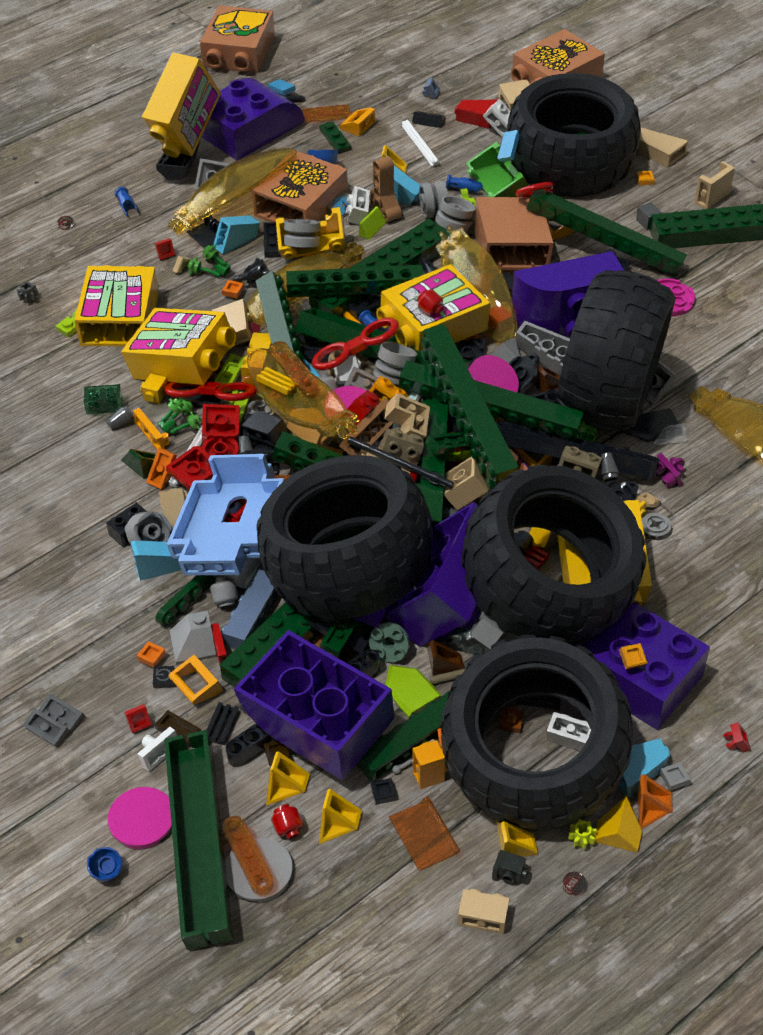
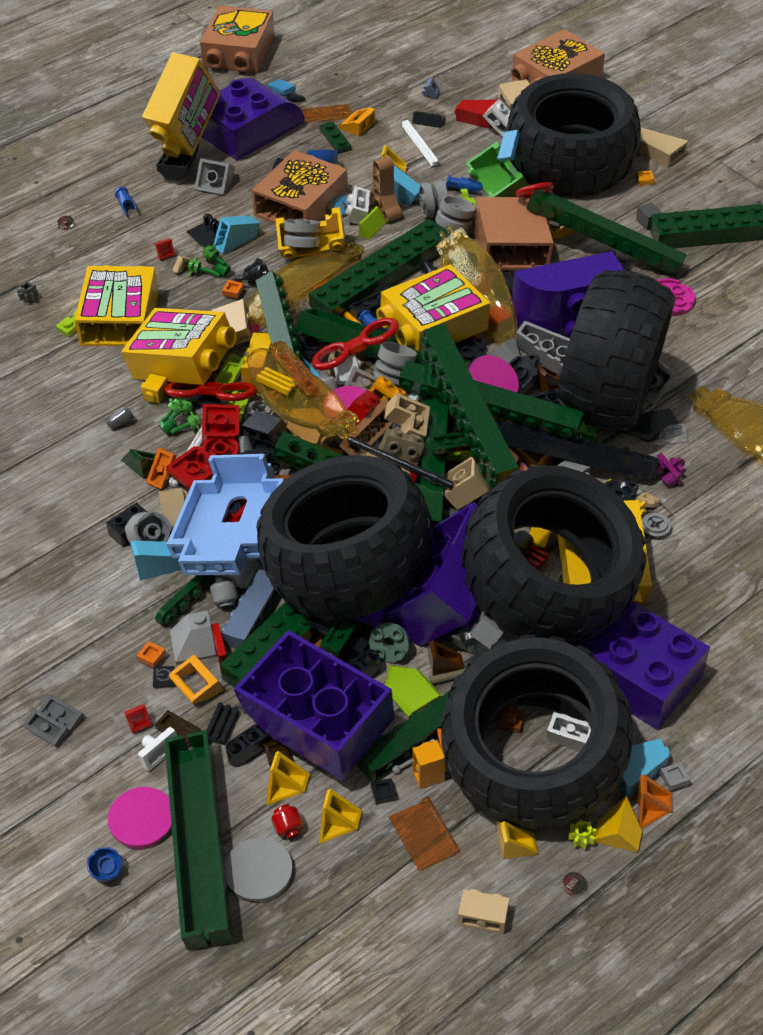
clear green brick [84,384,123,414] -> none
light orange hinge [133,408,170,450] -> none
clear yellow windscreen [168,148,297,234] -> none
clear orange plate [223,816,274,895] -> none
black tile [263,222,281,258] -> none
dark green brick [286,265,423,298] -> none
red head [417,289,444,316] -> none
pearl dark grey brick [492,850,529,884] -> none
dark tan brick [558,446,602,478] -> none
dark grey cone [601,452,620,482] -> none
light orange tile [619,643,647,670] -> none
tan panel [694,161,735,209] -> none
red tile [723,722,751,752] -> none

